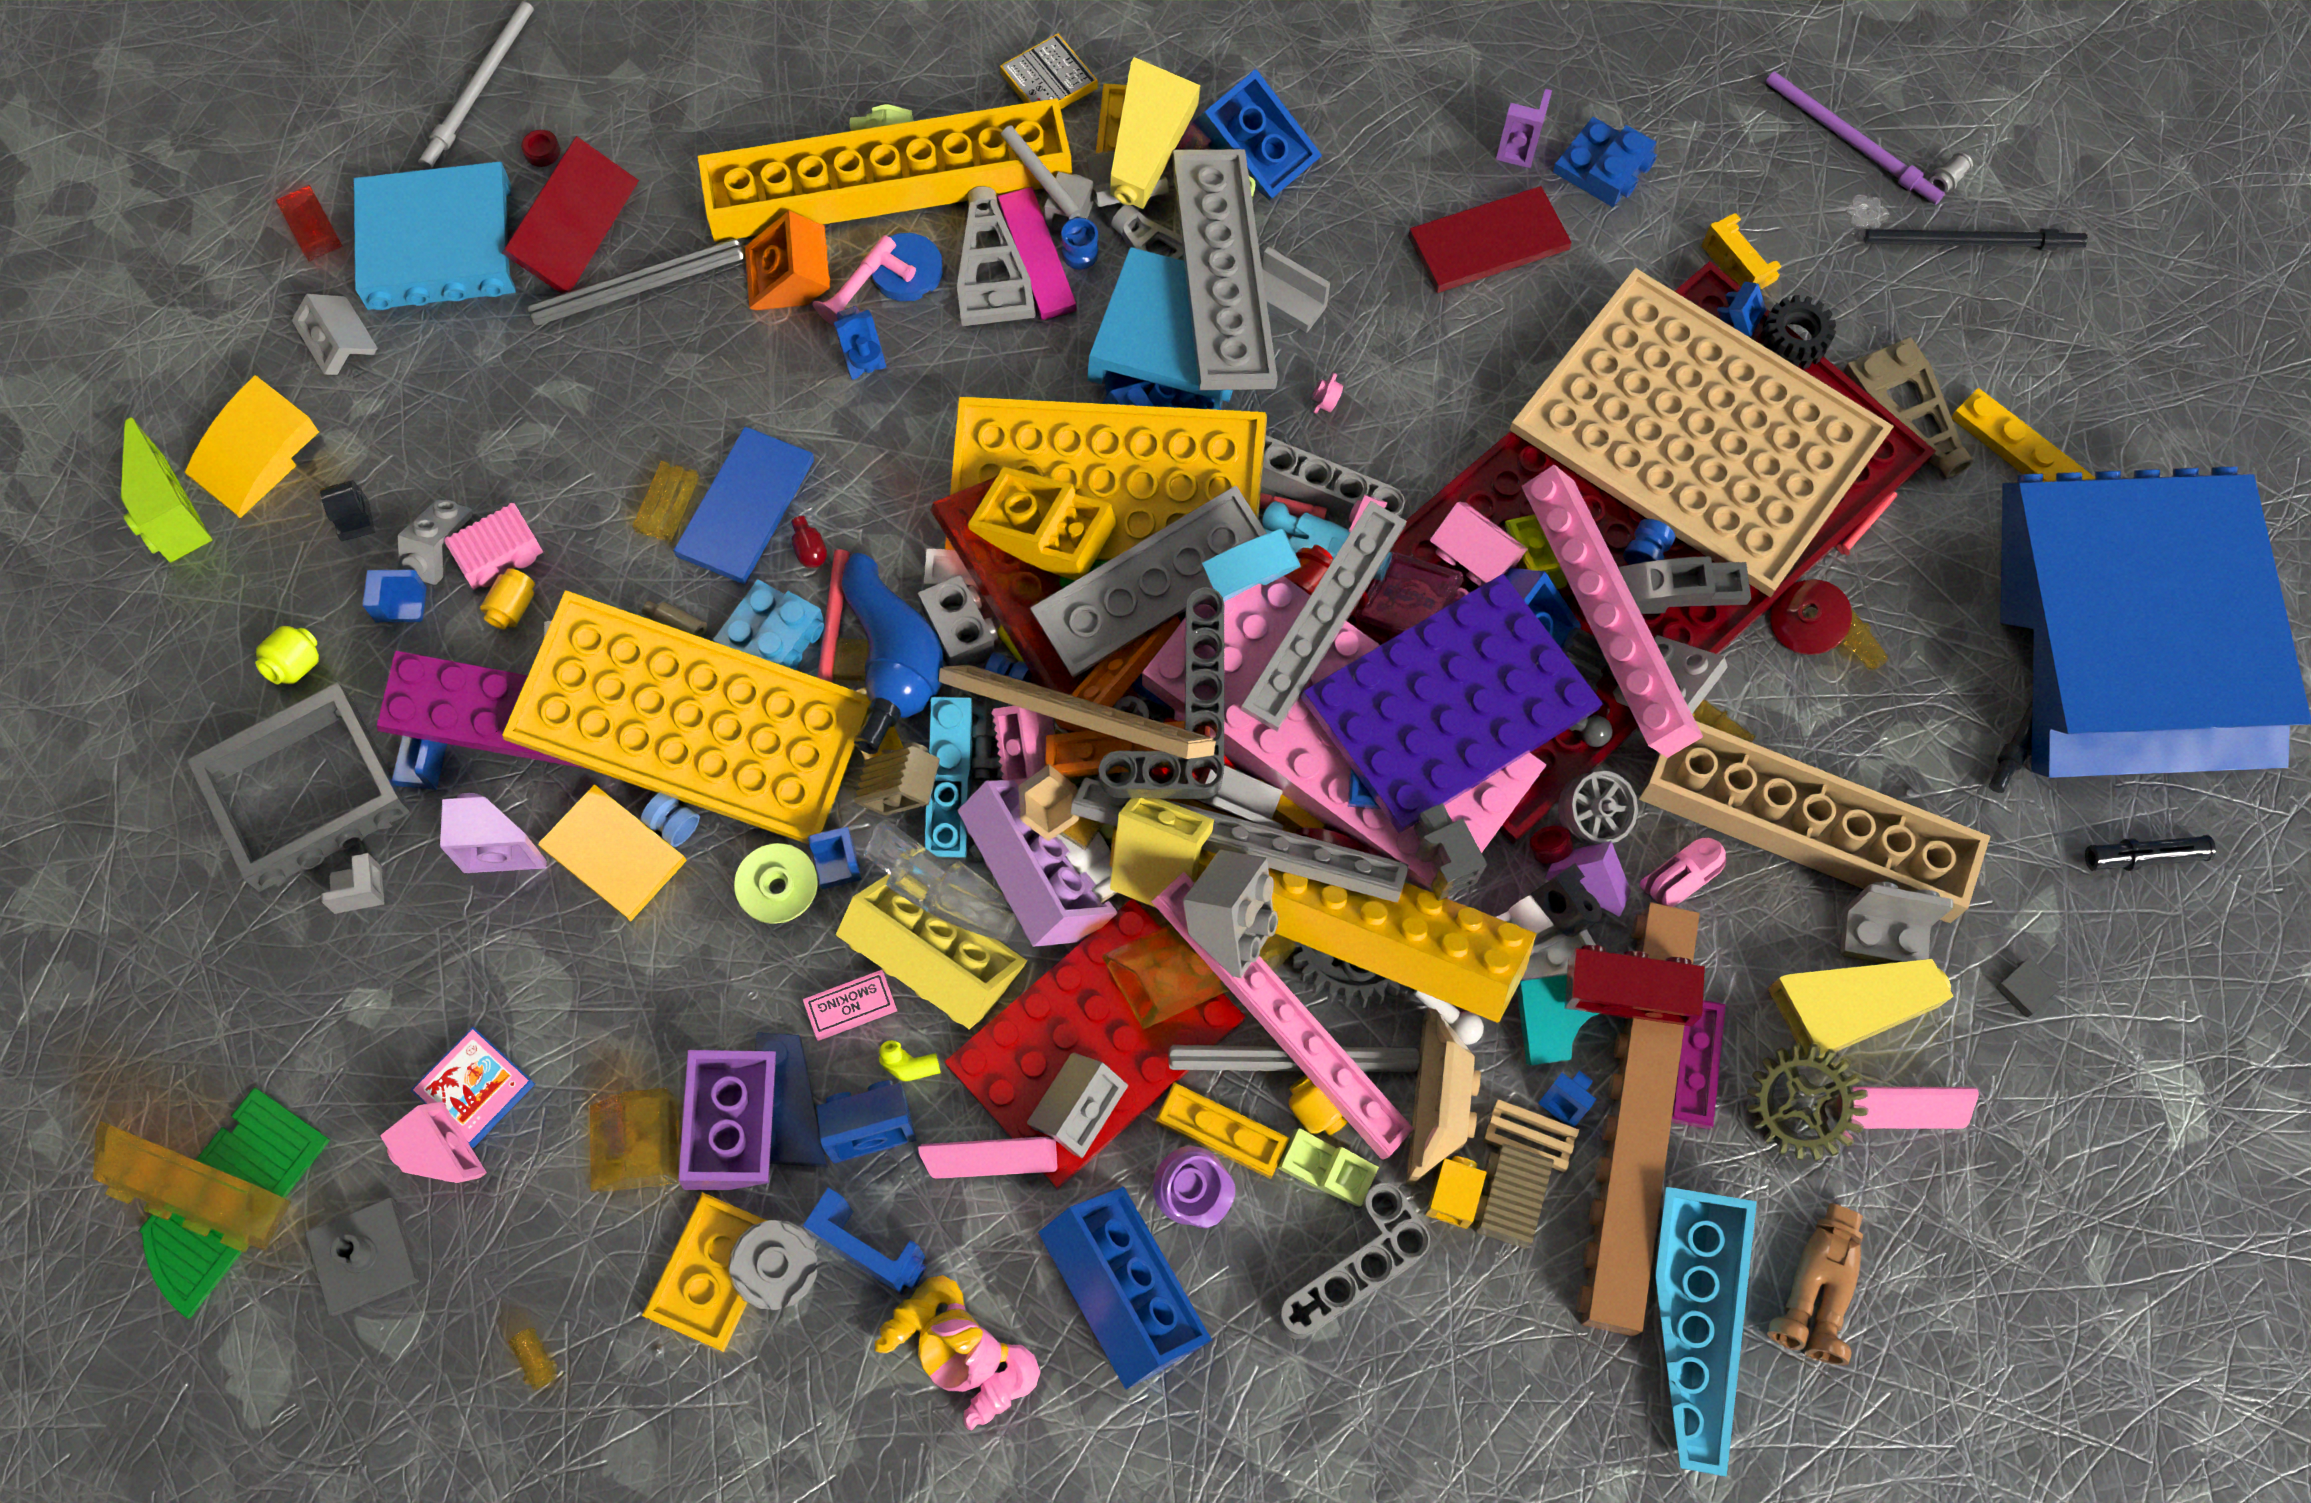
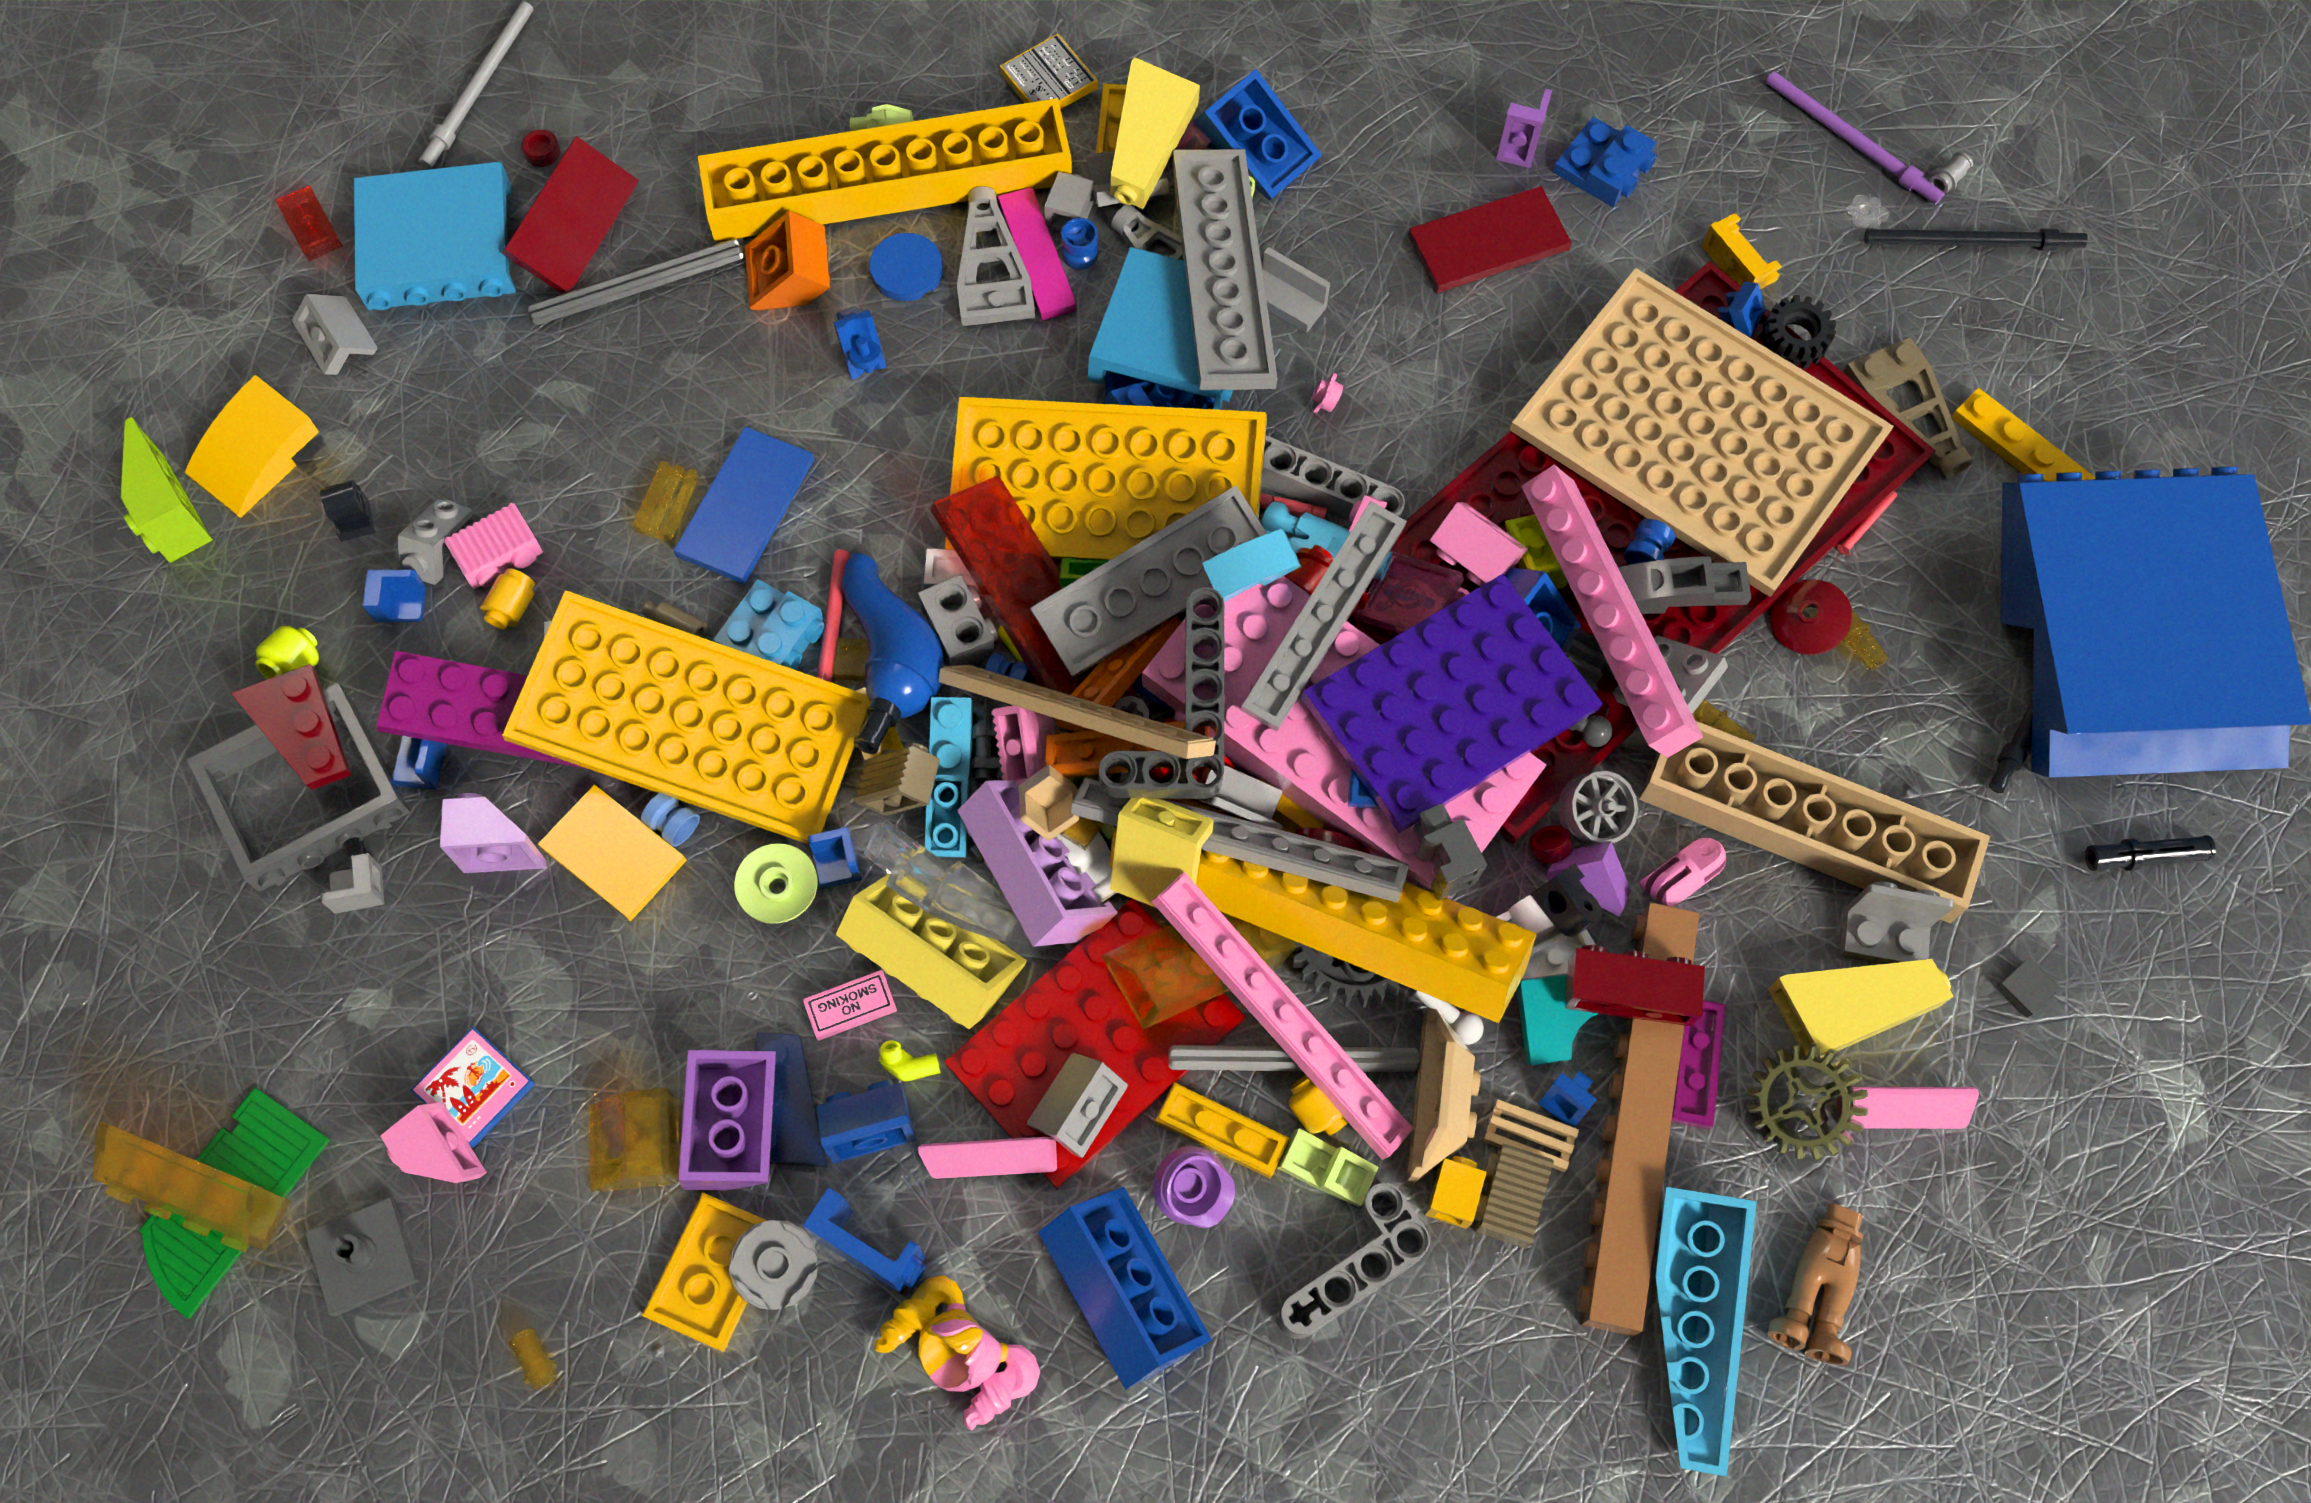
dark red cylinder [791,516,827,568] -> none
bright pink piece [813,235,916,326] -> none
yellow slope [968,466,1116,581] -> none
light grey bar [1001,125,1081,219] -> none
light grey slope [1183,850,1278,978] -> none
none -> dark red wing [231,664,351,790]

